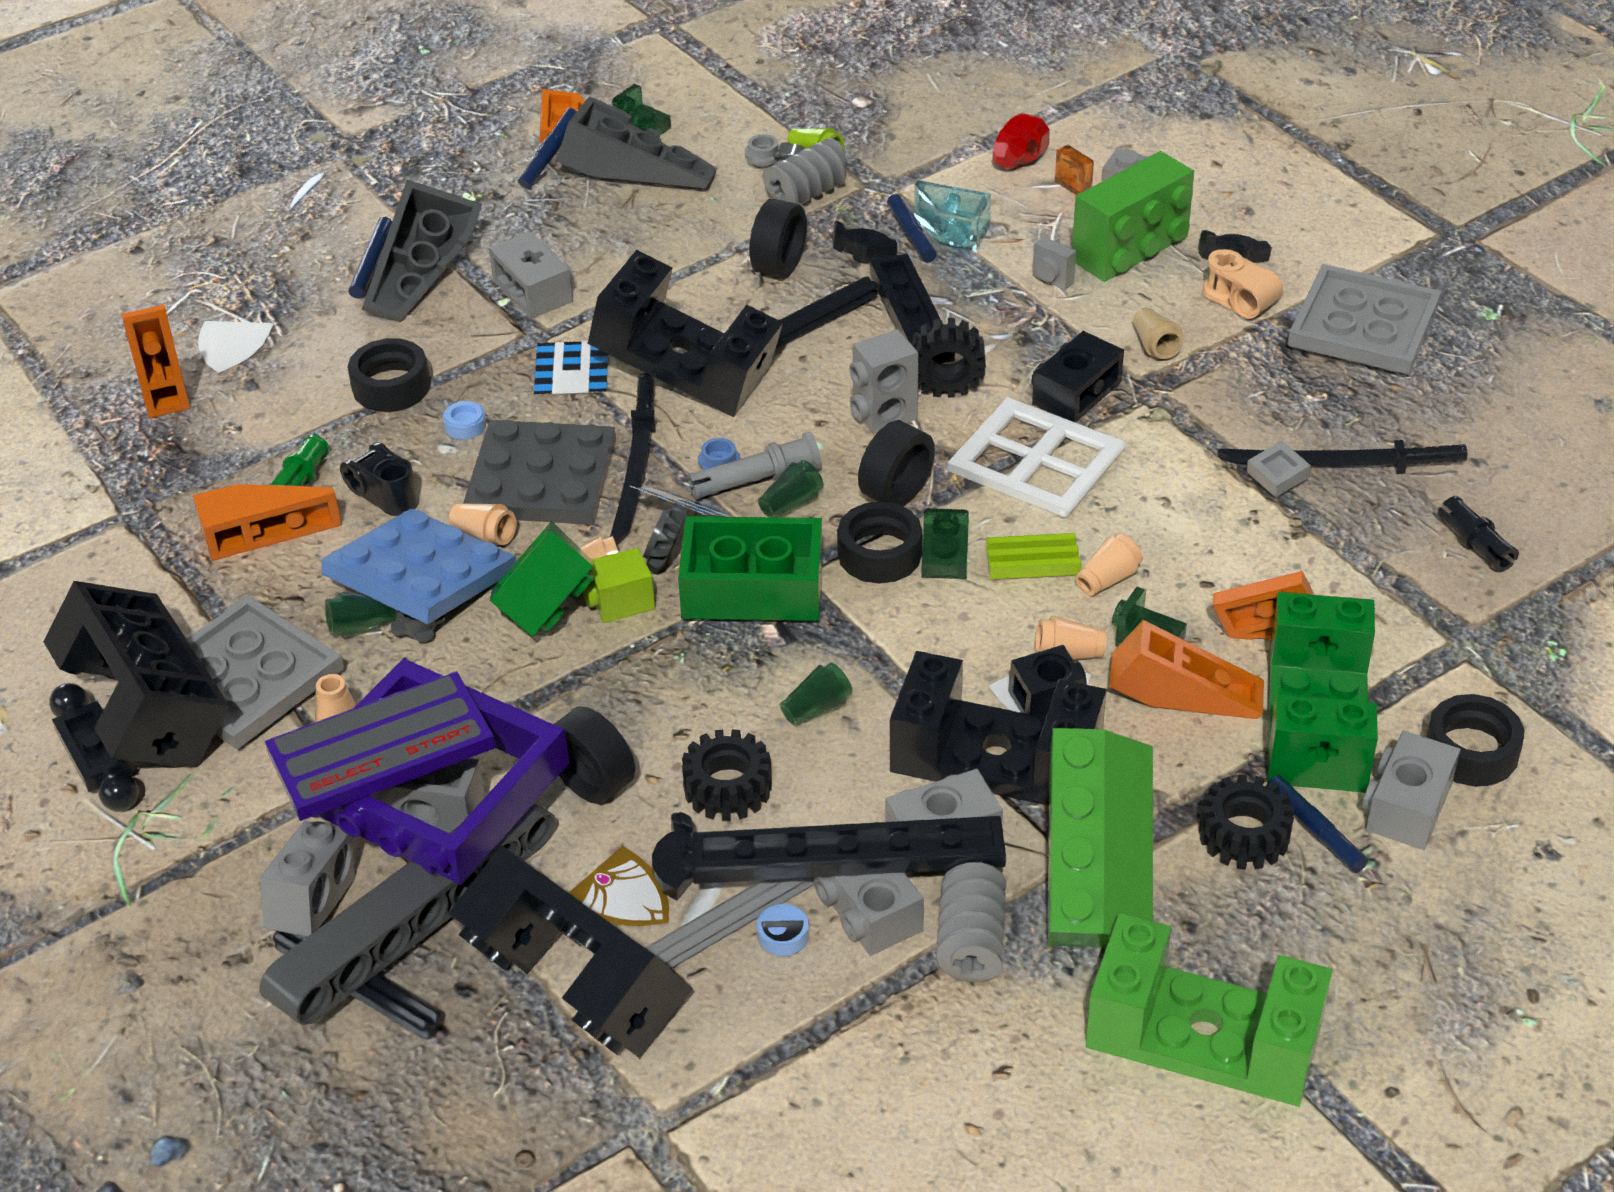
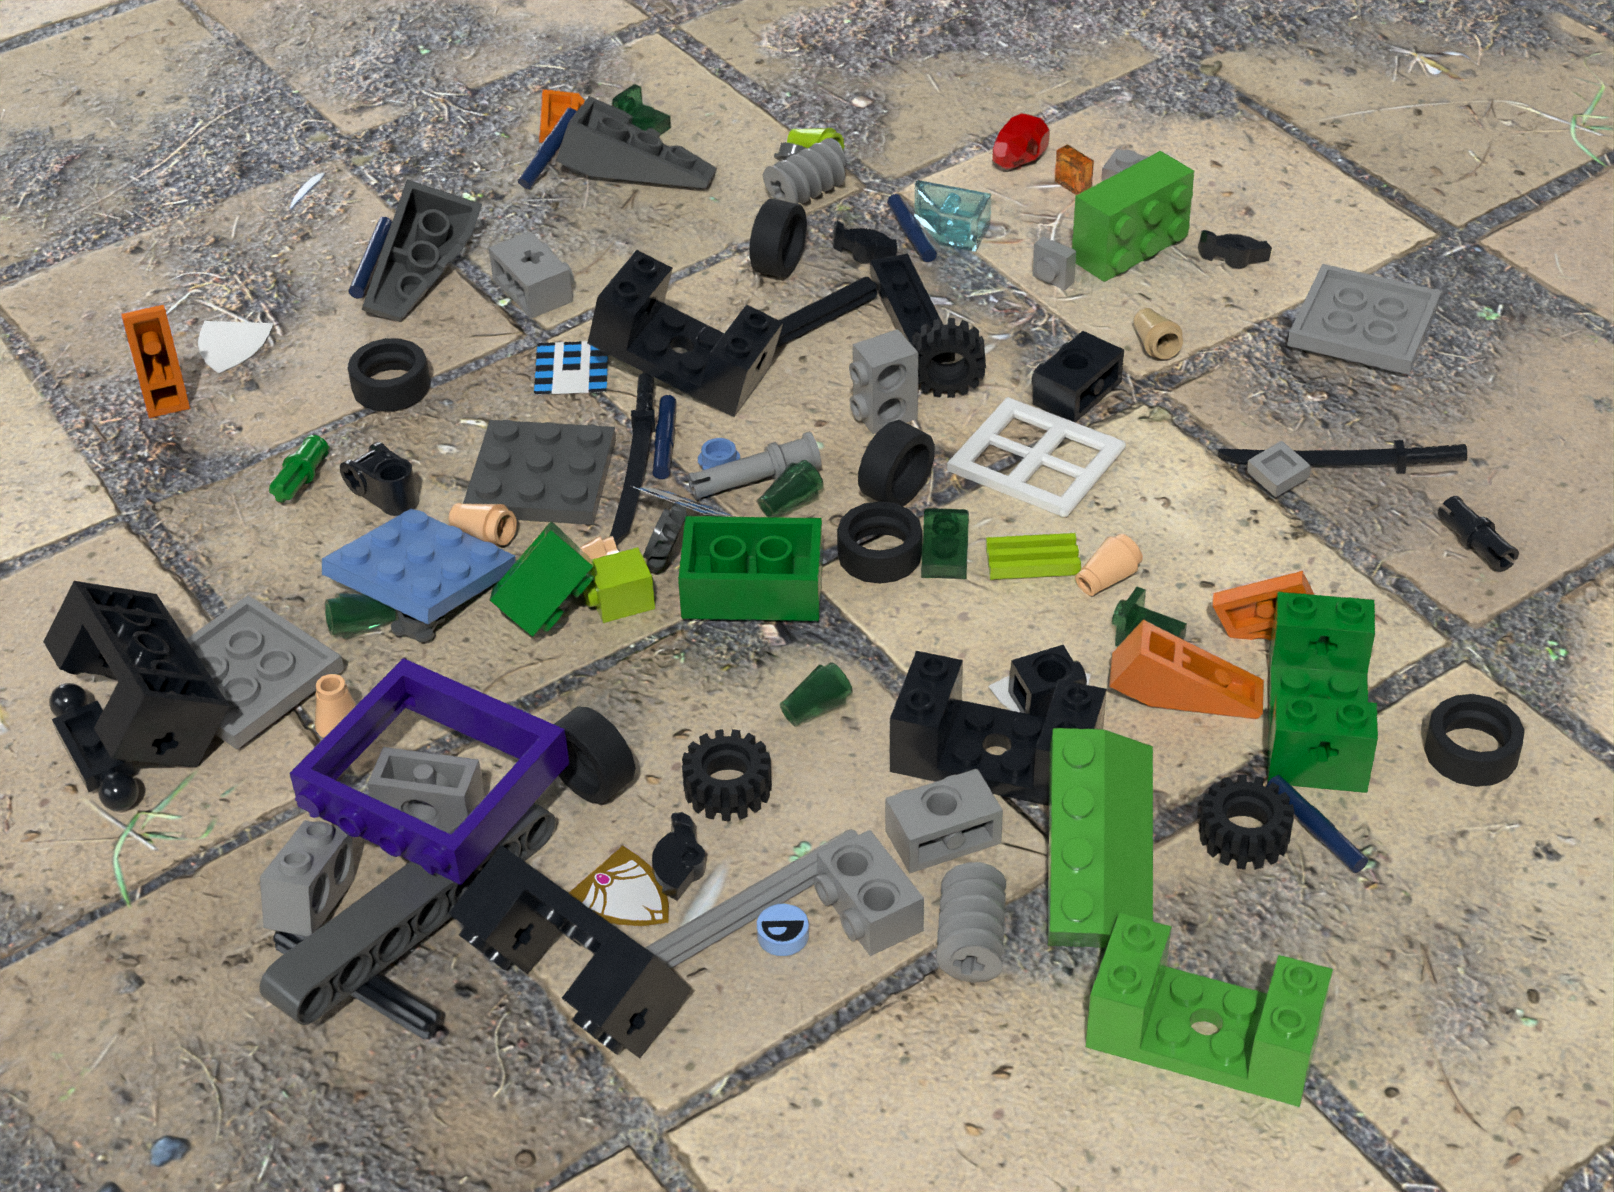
orange slope [192,484,342,561] -> none
tile [265,671,496,821] -> none
light blue tile [443,401,486,440] -> none
black tile [692,816,1006,884] -> none
light grey plate [745,134,780,168] -> none
light nougat cone [1035,615,1106,660] -> none
light nougat piece [1203,249,1283,319] -> none
light grey brick [1362,730,1461,850] -> none
none -> dark blue piece [652,395,676,479]

